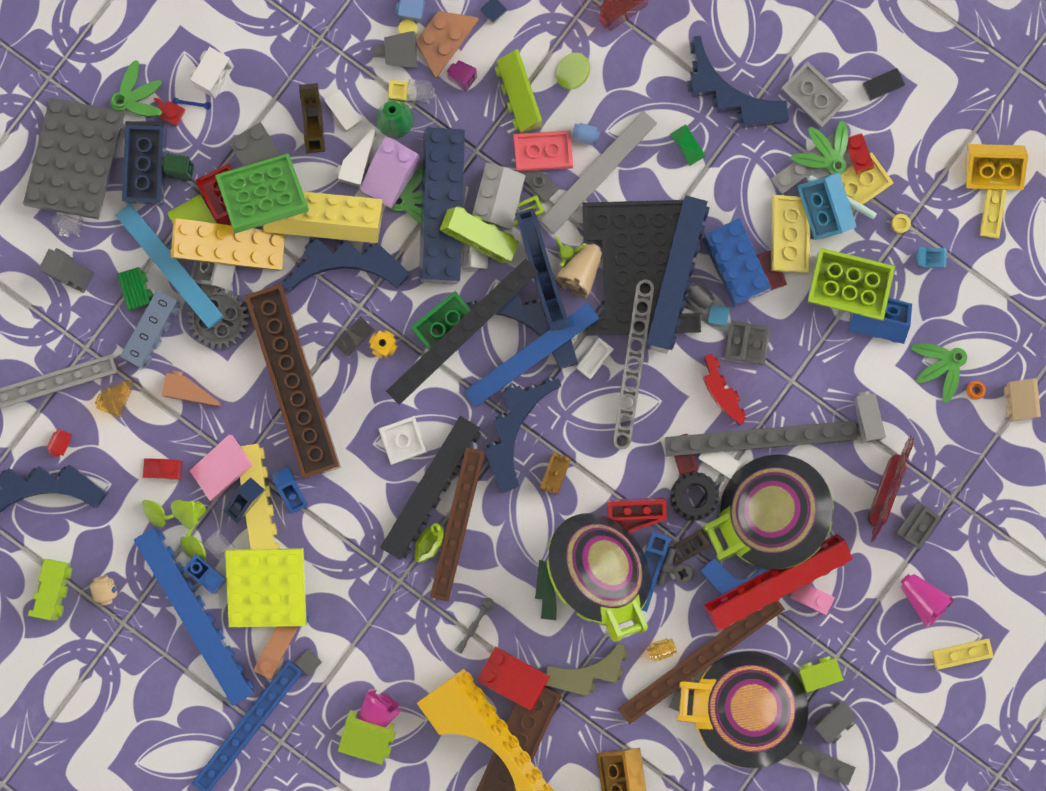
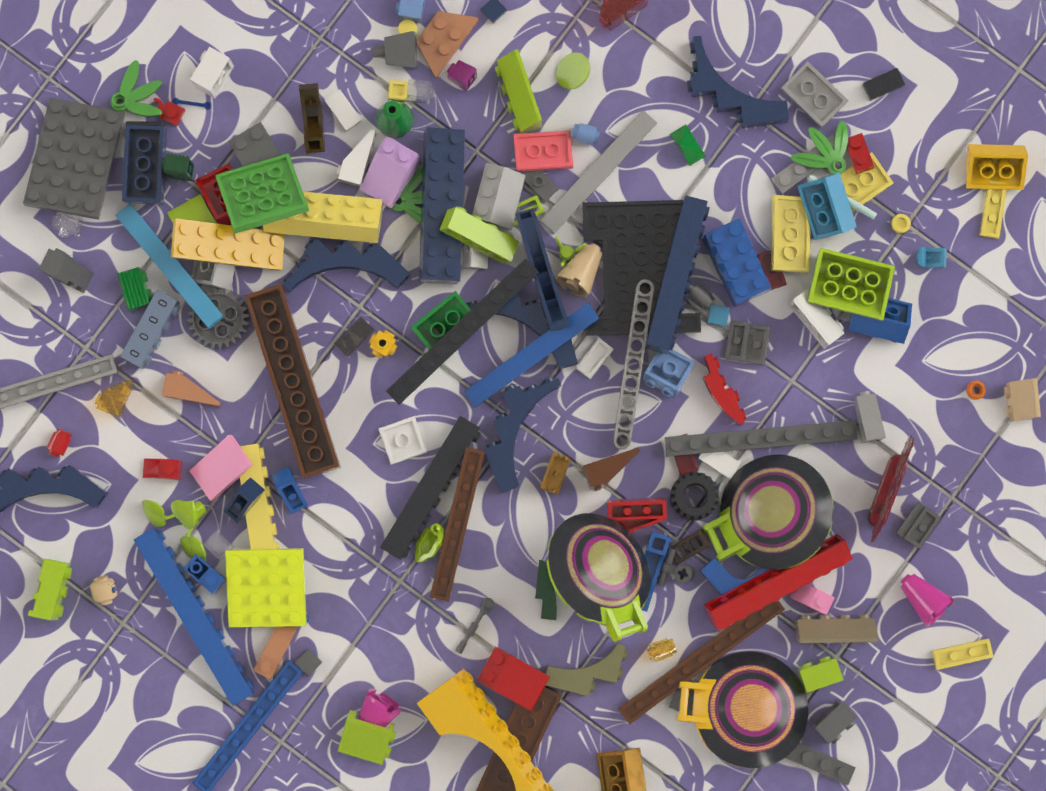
bright green plant [911,343,967,403] -> none
none -> reddish brown slope [582,447,640,491]
none -> medium blue plate [642,350,695,398]
none -> white slope [789,288,844,349]
none -> dark tan slope [795,615,878,643]

